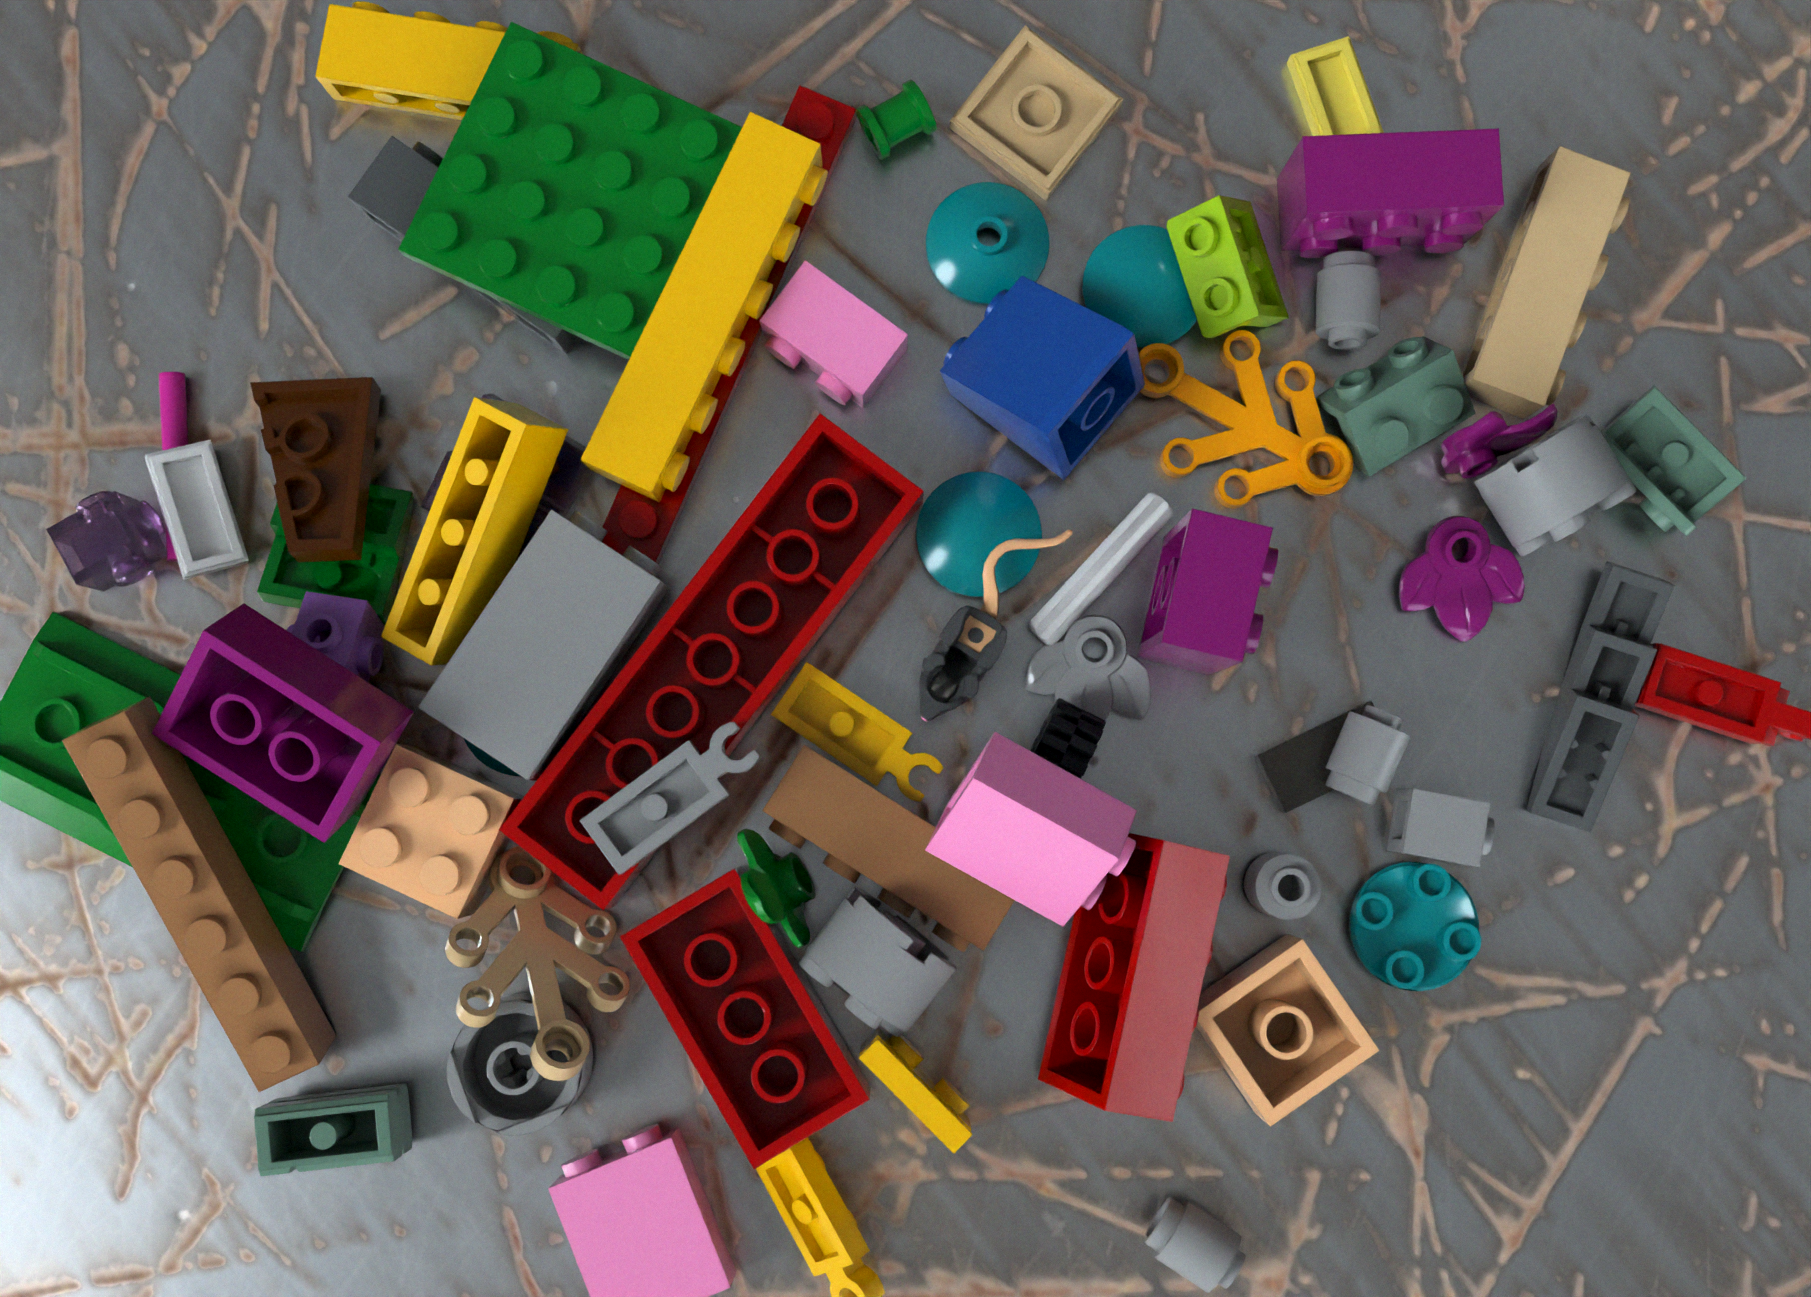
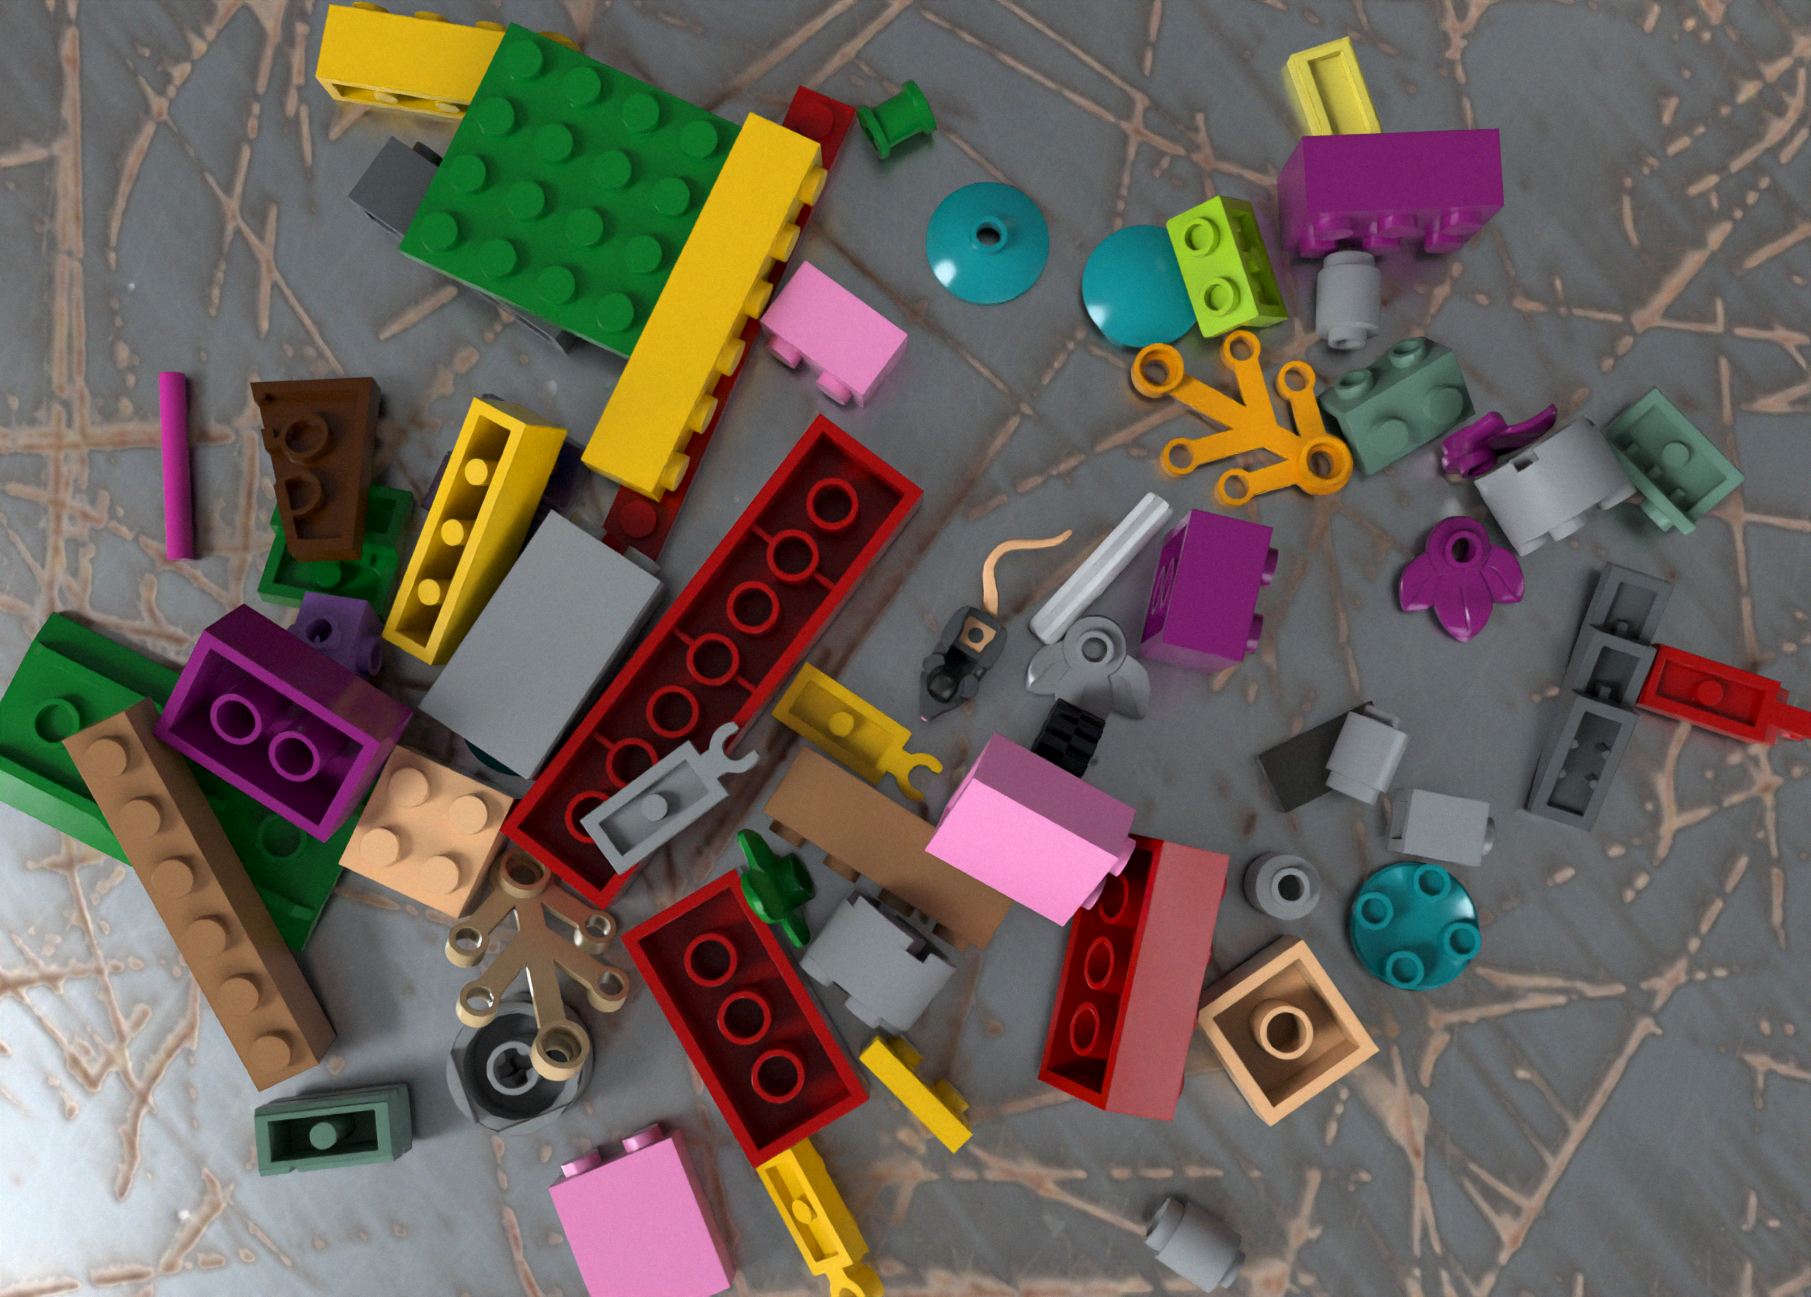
clear purple brick [46,491,167,592] -> none
white tile [145,439,249,580] -> none
teal dish [916,472,1042,597] -> none
blue slope [940,275,1145,480] -> none
tan tile [949,25,1123,201] -> none
tan brick [1461,146,1631,419] -> none

